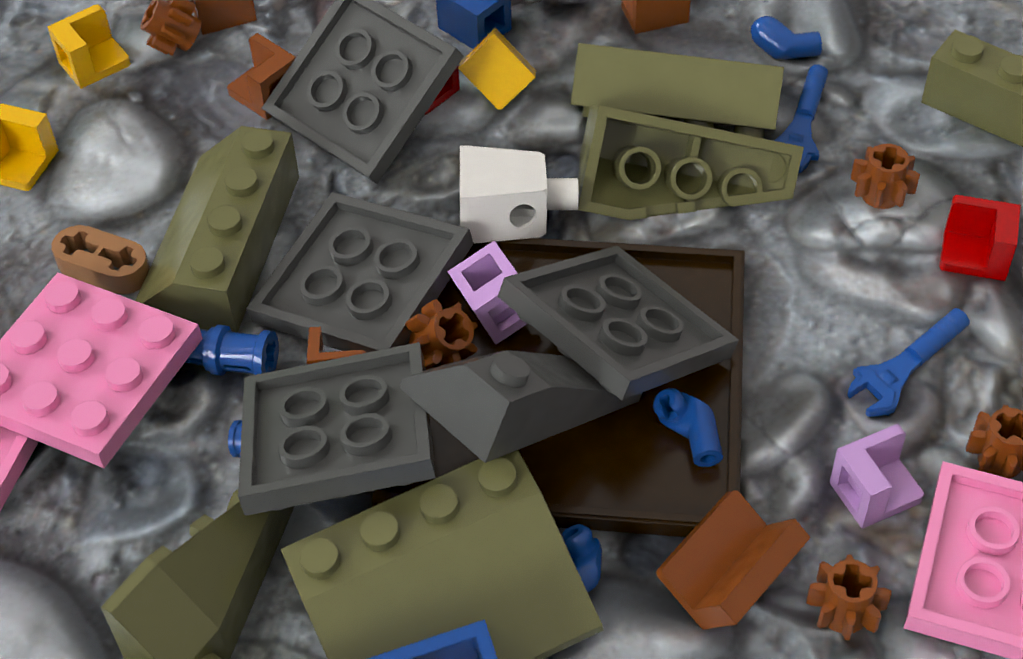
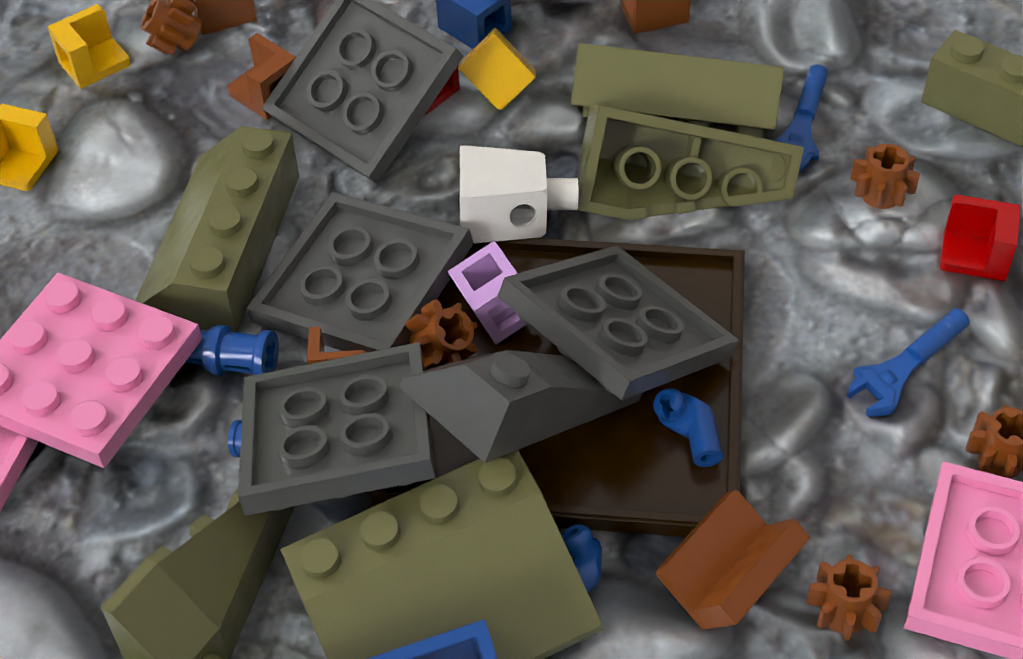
medium nougat beam [51,225,150,294] -> none
blue arm [750,16,822,60] -> none
lavender panel [829,424,924,529] -> none

